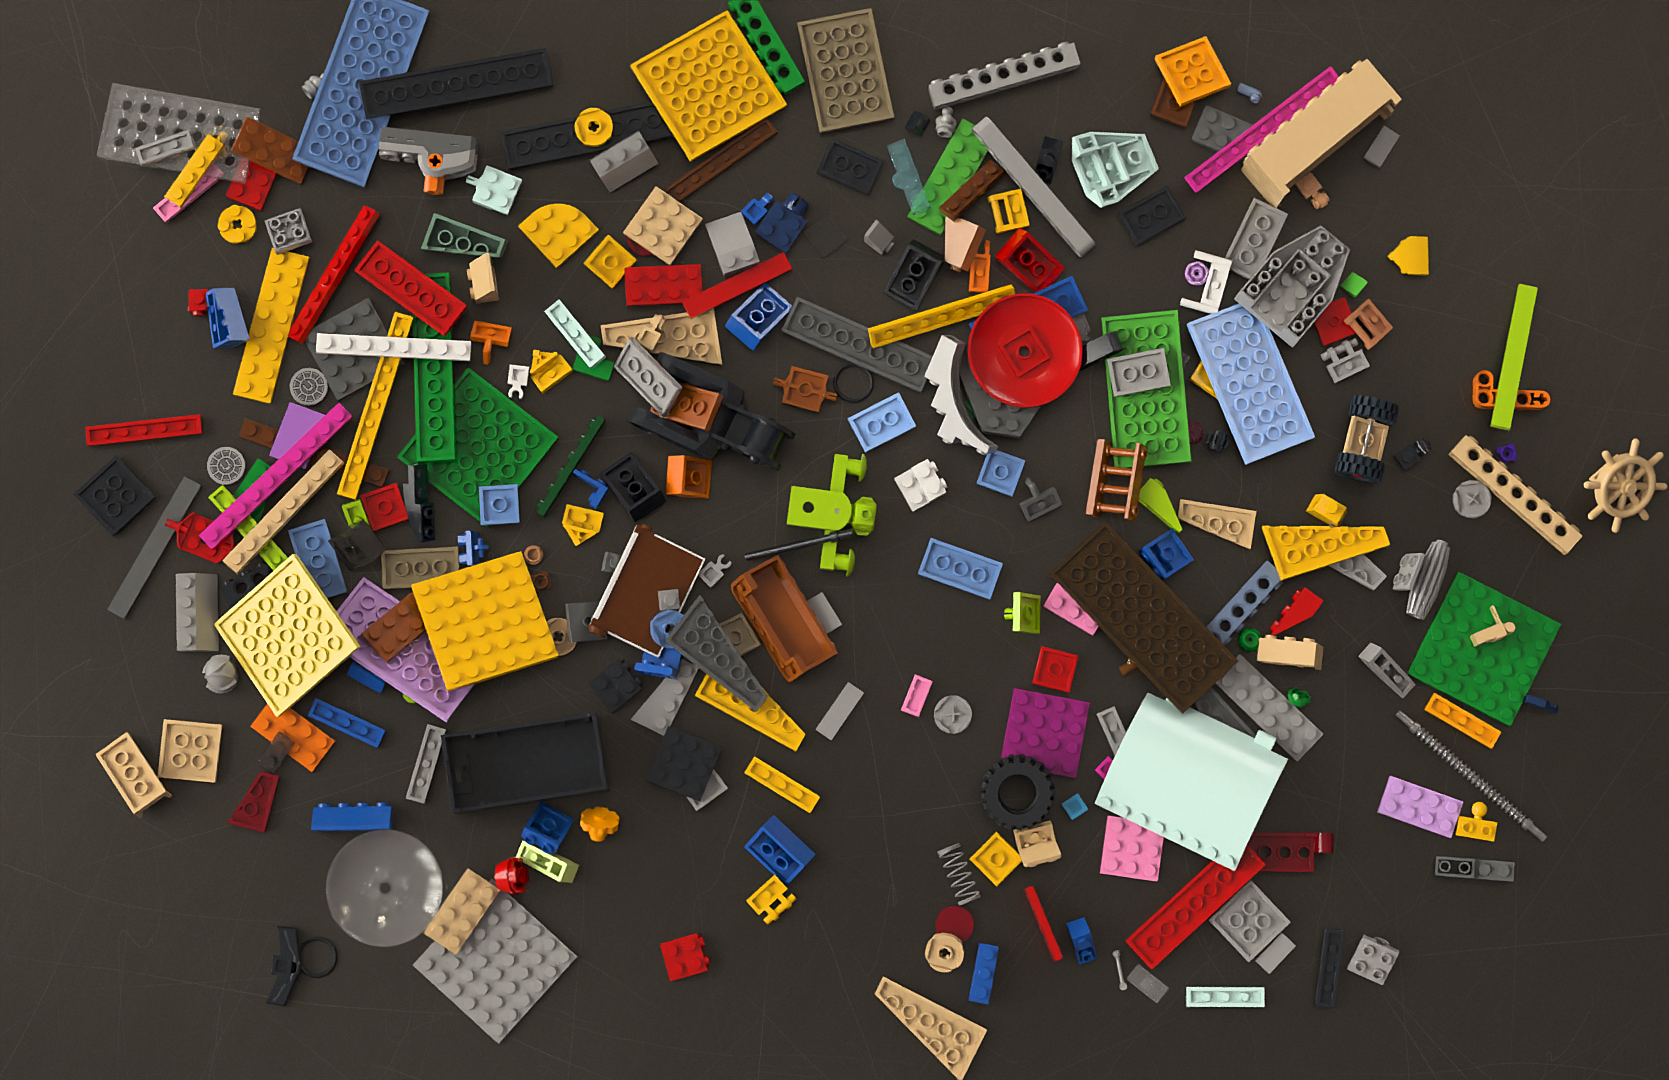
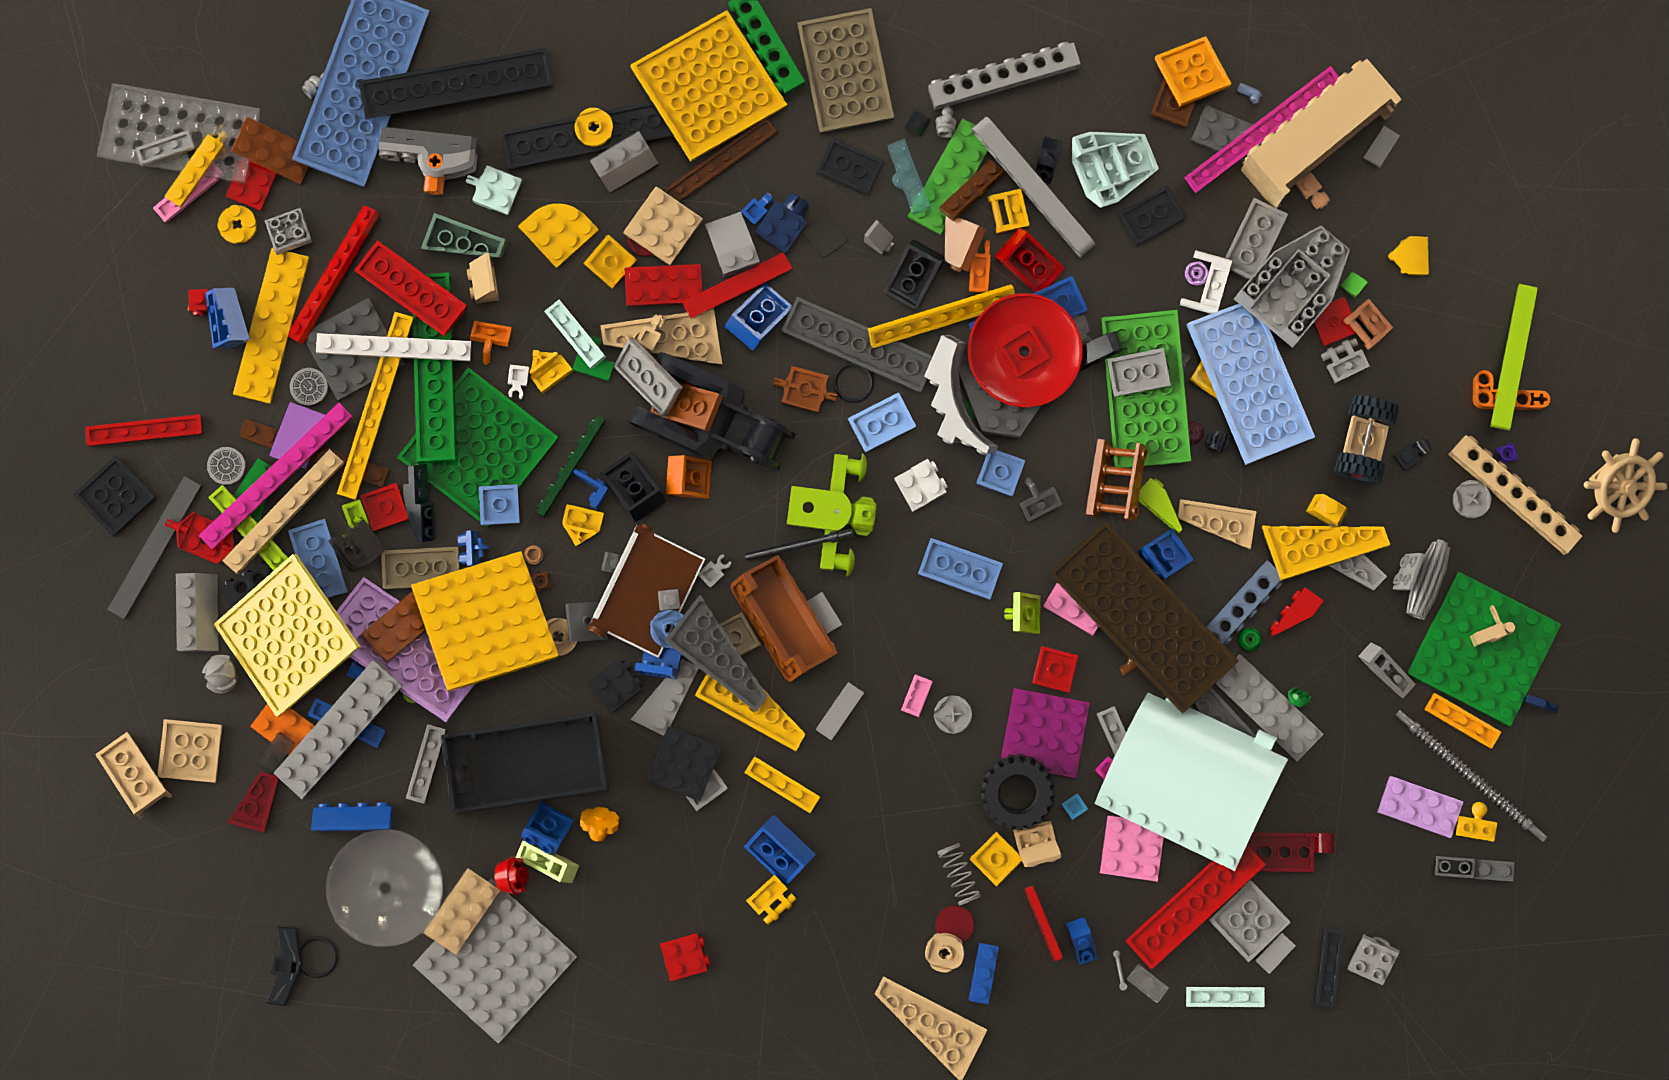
tan wedge [1257,635,1324,670] -> none
none -> light grey plate [274,659,403,799]

